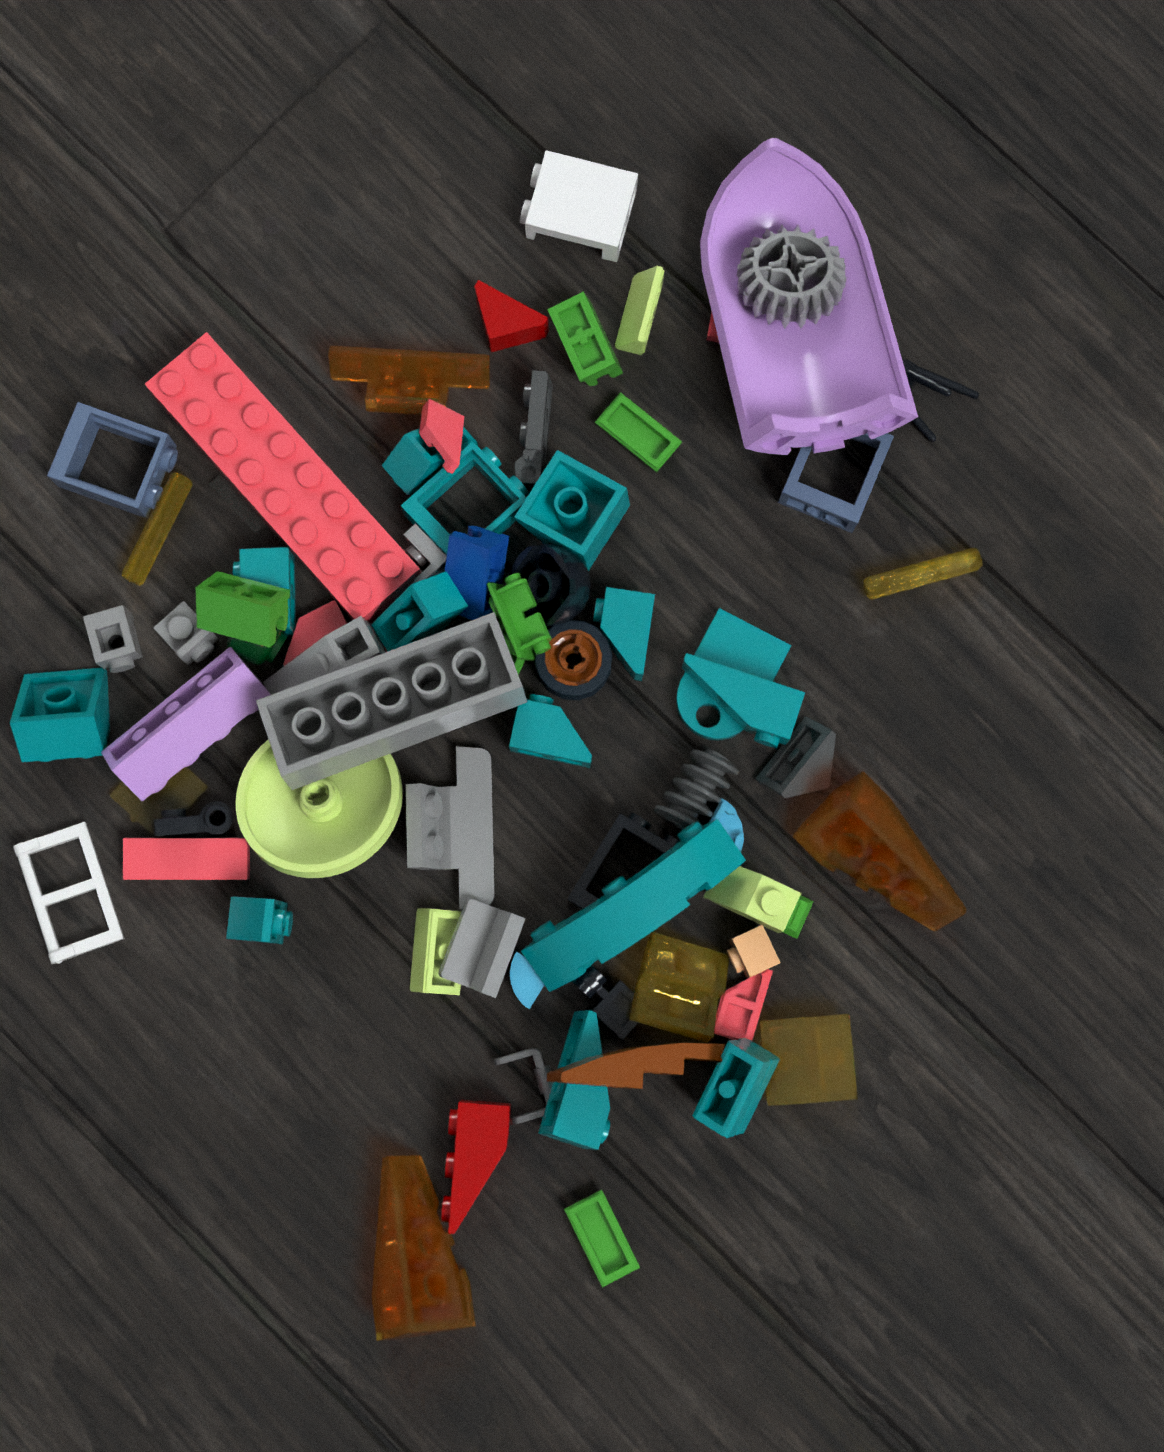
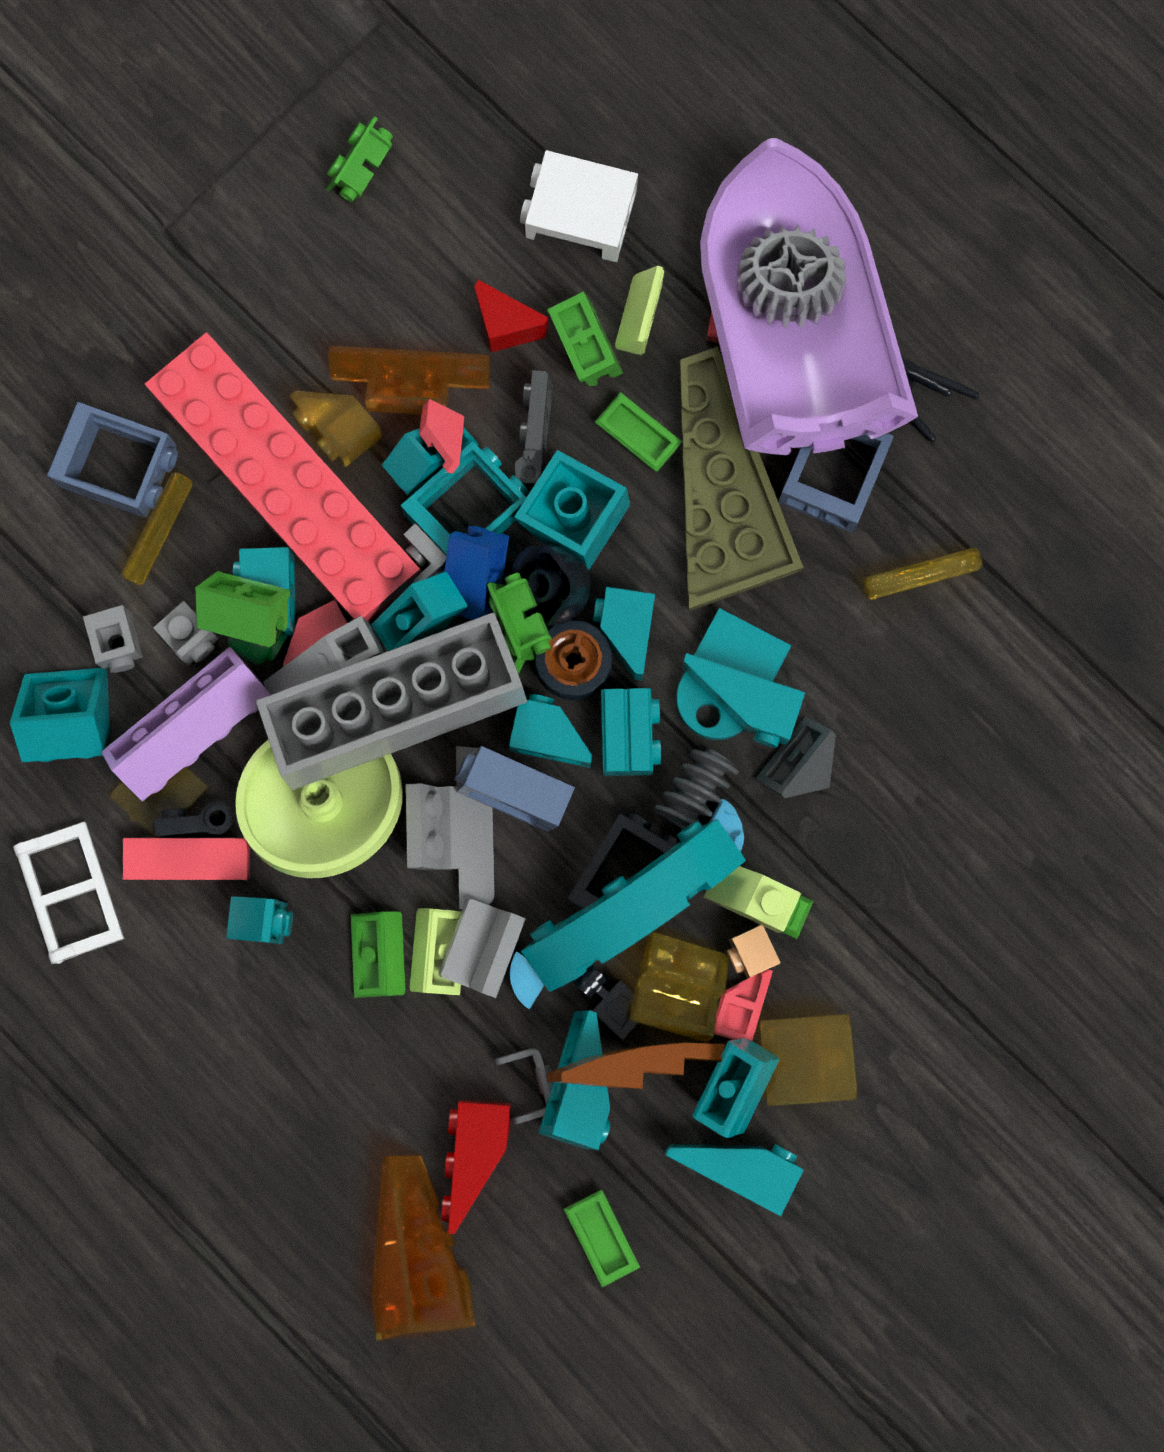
clear orange wedge [793,771,967,932] -> none
none -> clear yellow slope [290,391,383,467]
none -> bright green hinge [325,116,393,202]
none -> bright green slope [350,912,405,998]
none -> sand blue window [454,746,575,832]
none -> teal brick [601,688,661,776]
none -> teal slope [664,1144,804,1216]
none -> olive wing [679,347,804,612]

